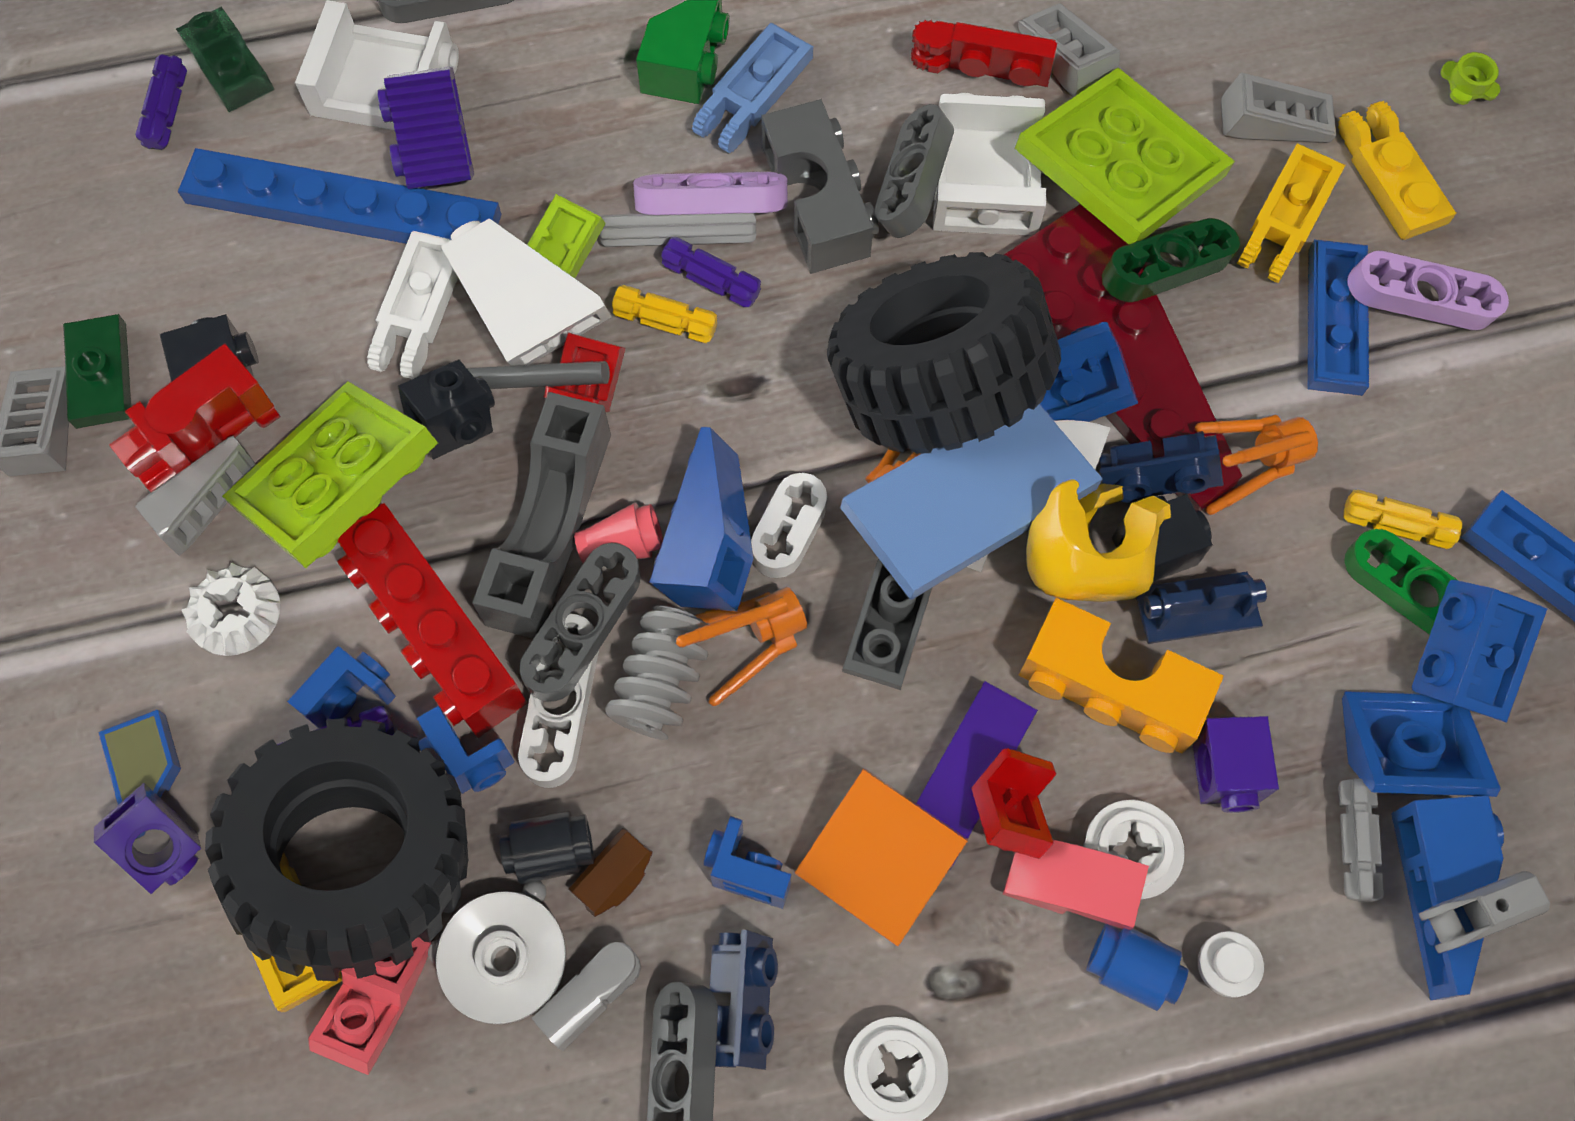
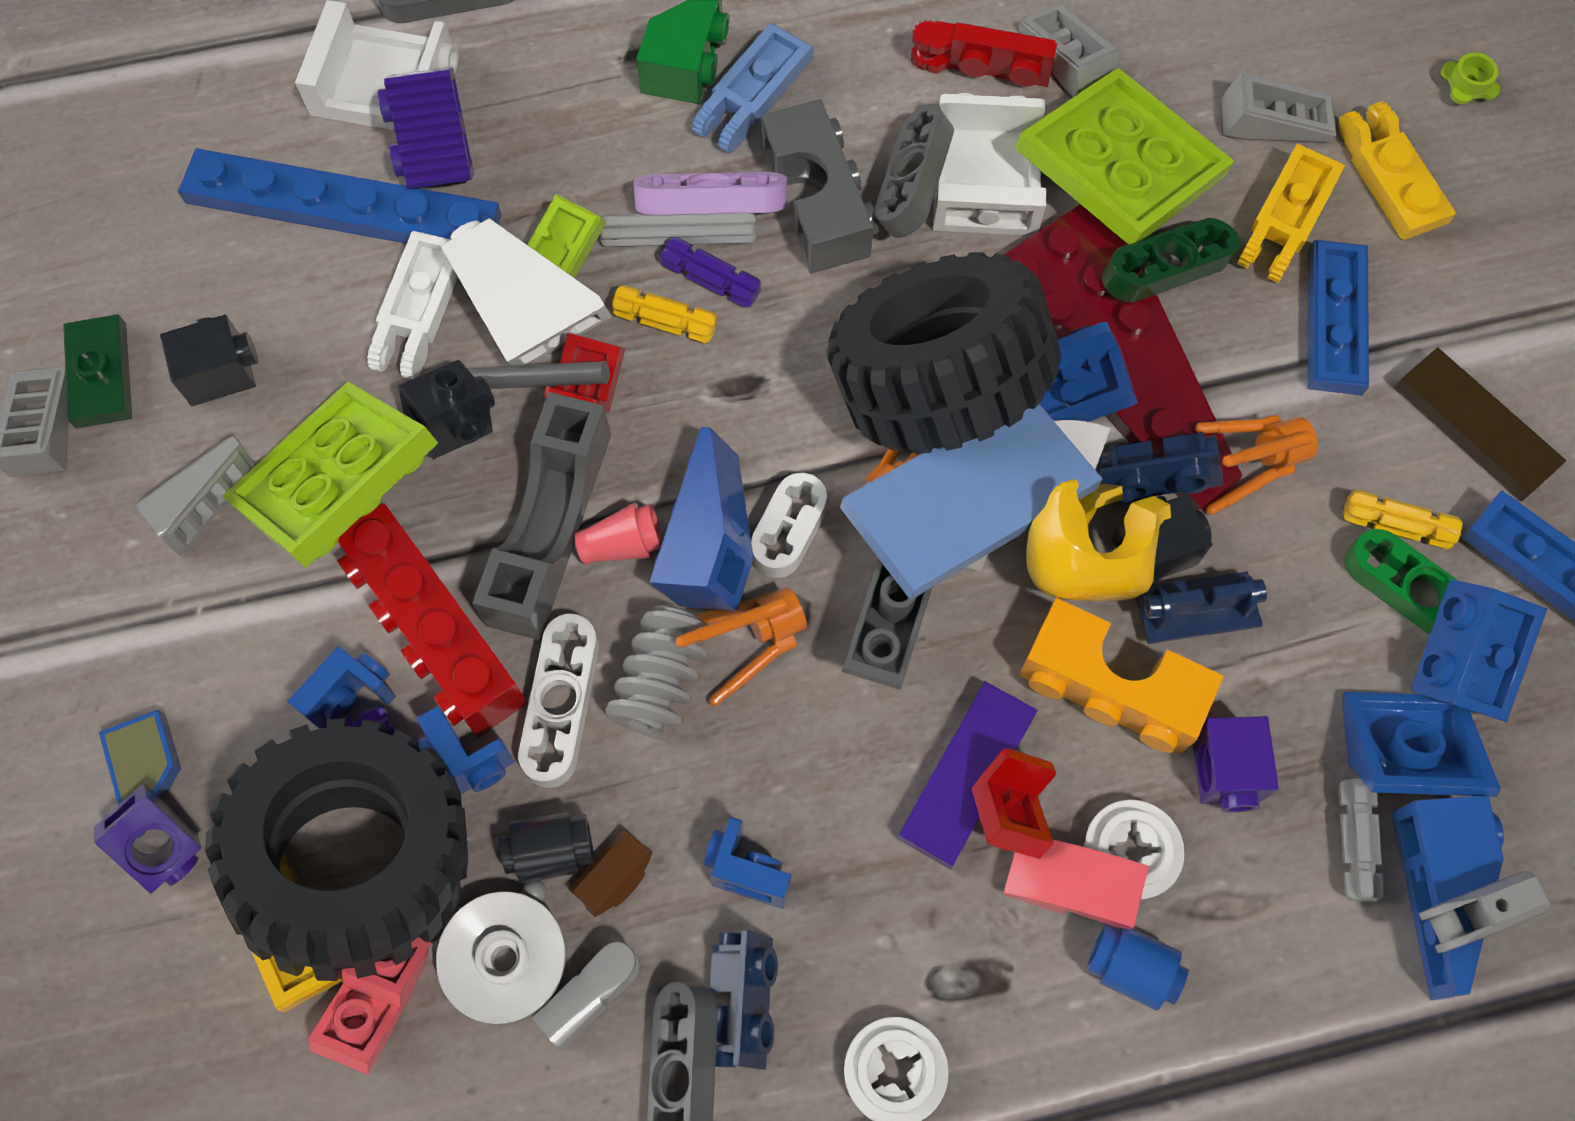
red hips [109,344,281,493] -> none
dark purple axle [135,54,187,150] -> none
clear green slope [176,6,275,112] -> none
white gear [181,563,280,656] -> none
dark grey beam [520,543,641,702] -> none
orange tile [795,769,969,946] -> none
white plate [1198,931,1264,998] -> none
lavender beam [1348,251,1509,330] -> none
none -> dark brown tile [1394,347,1567,502]

